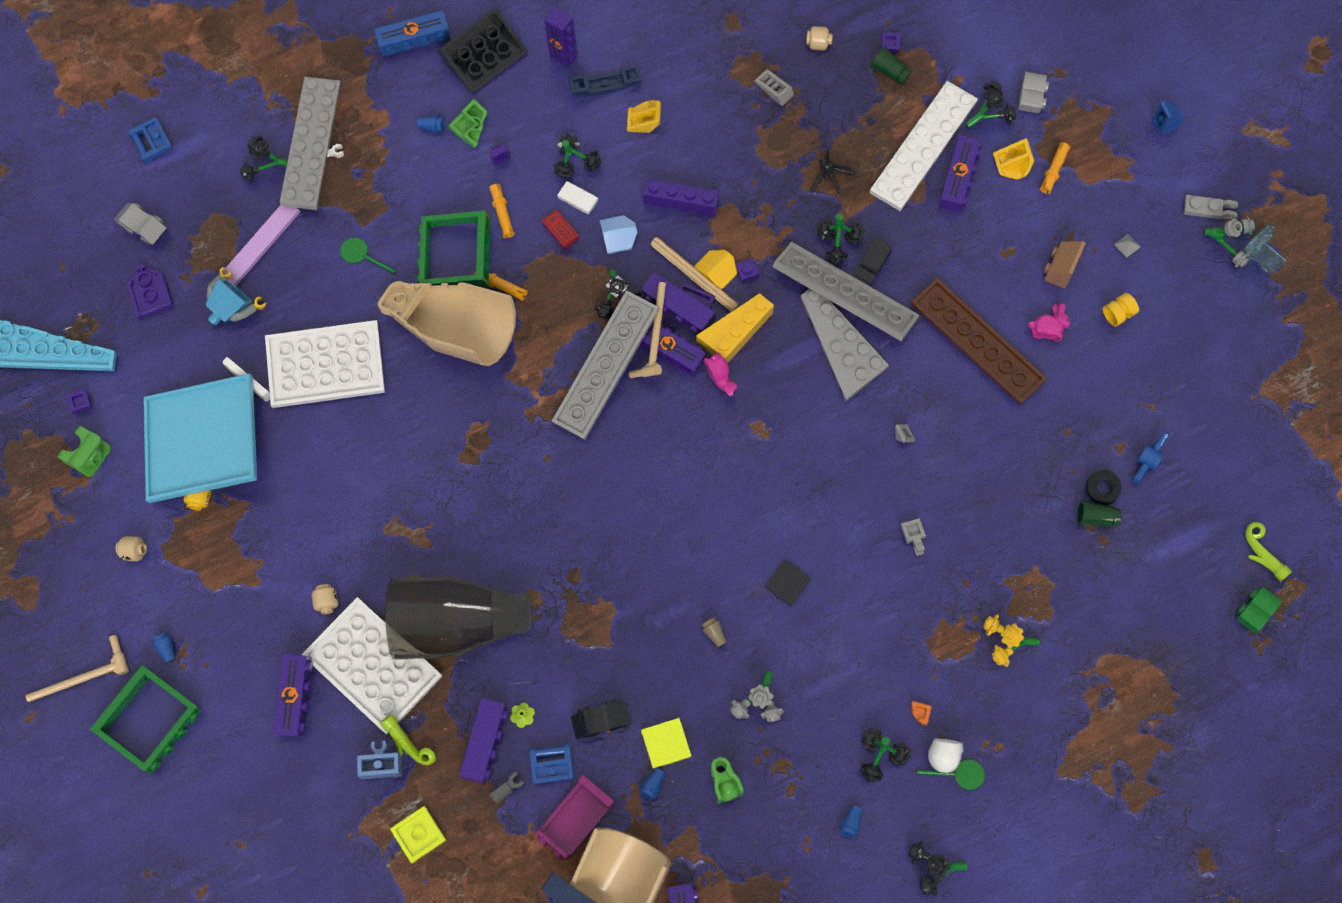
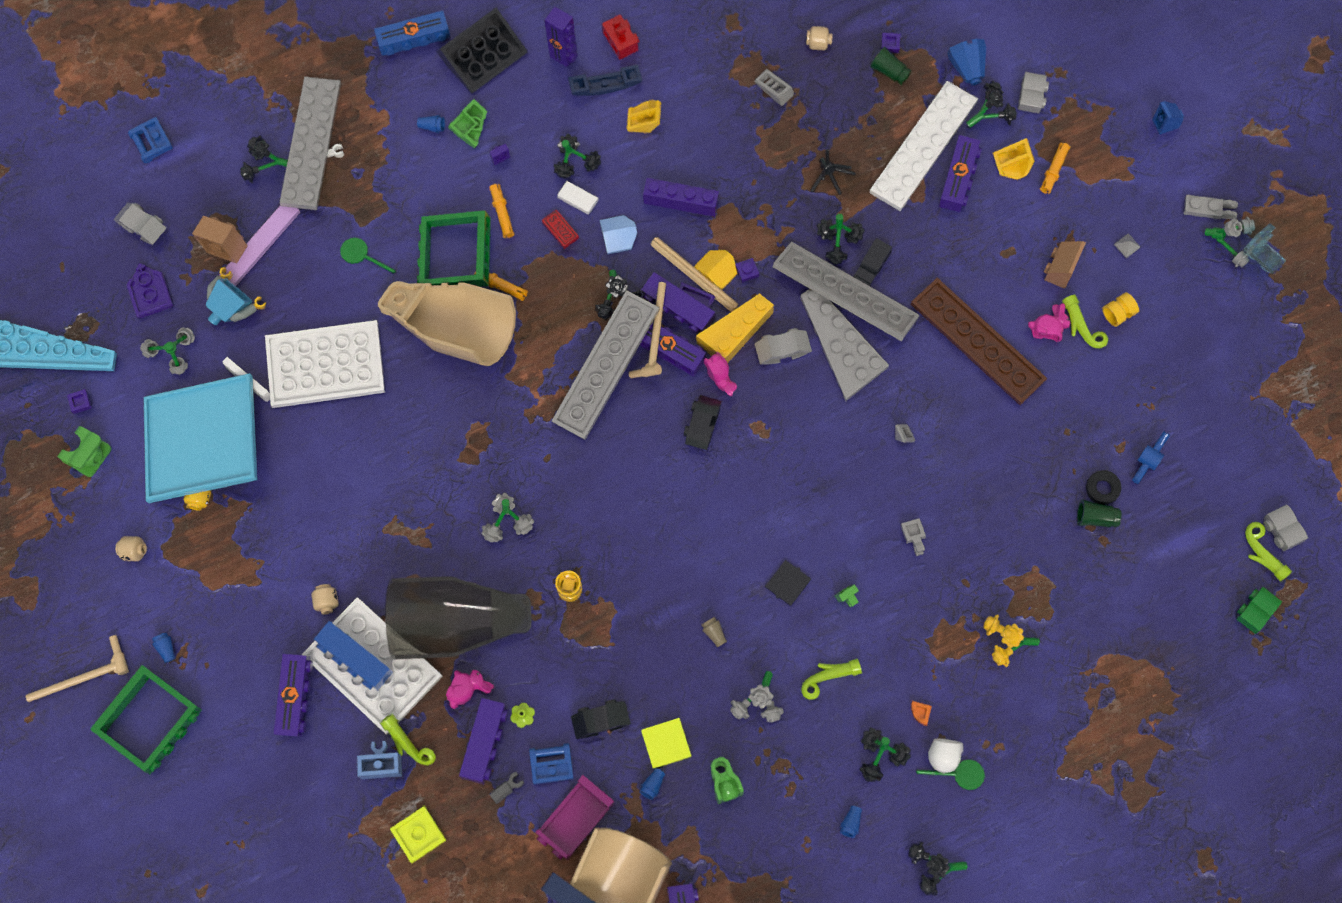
none -> light grey plant [140,327,195,374]
none -> medium nougat brick [192,216,248,264]
none -> blue brick [314,621,393,691]
none -> dark pink animal [446,670,494,709]
none -> light grey plant [482,493,534,542]
none -> yellow wheel [555,571,582,602]
none -> red brick [602,14,639,60]
none -> black brick [683,395,722,450]
none -> light grey brick [755,328,812,364]
none -> lime plant [801,658,862,700]
none -> bright green tile [834,584,859,607]
none -> blue cone [947,38,986,85]
none -> lime plant [1062,294,1108,348]
none -> light grey brick [1263,505,1308,552]

